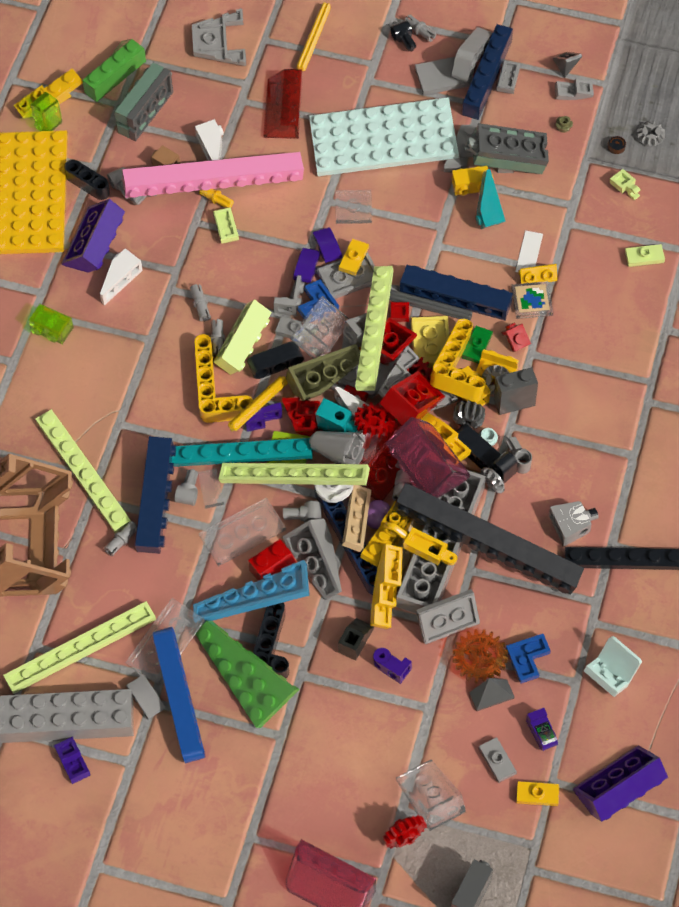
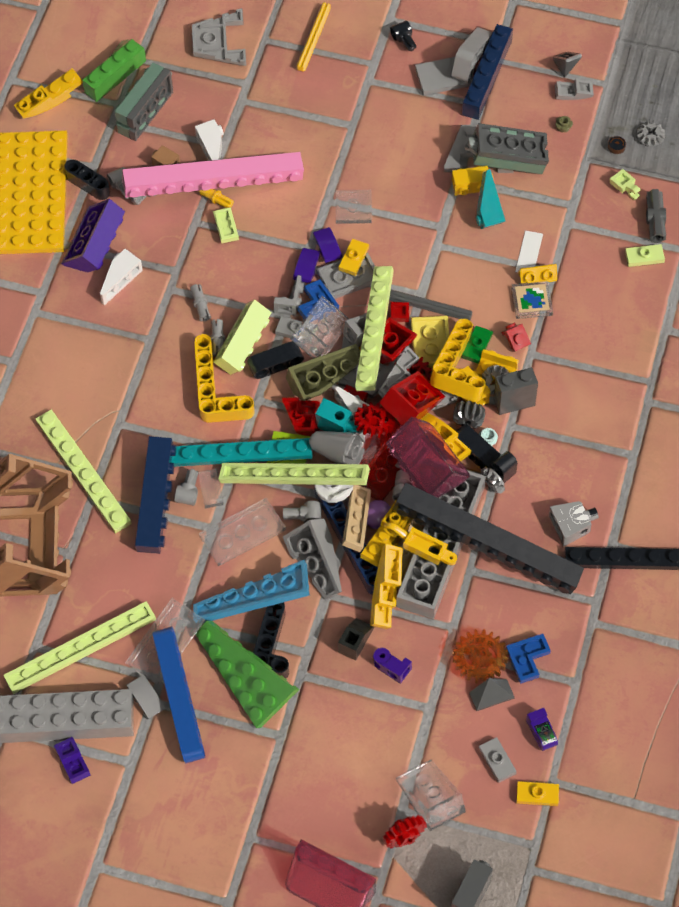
clear neon green brick [28,304,74,345] -> none
clear neon green brick [31,92,62,131] -> none
light grey pin [104,521,137,556] -> none
yellow axle [228,376,288,432] -> none
dark purple slope [246,402,283,432] -> none
red slope [248,539,297,581] -> none
clear red slope [264,69,302,139] -> none
light aqua plate [309,97,459,176] -> none
dark blue brick [400,265,513,321] -> none
light grey pin [404,15,436,42] -> none
light grey tile [416,589,480,645] -> none
light grey plate [496,60,521,94] -> none
light grey axle [506,437,532,474] -> none
dark purple slope [573,745,668,822] -> none
light aqua bracket [584,636,642,697] -> none
none -> dark grey piece [646,189,666,243]

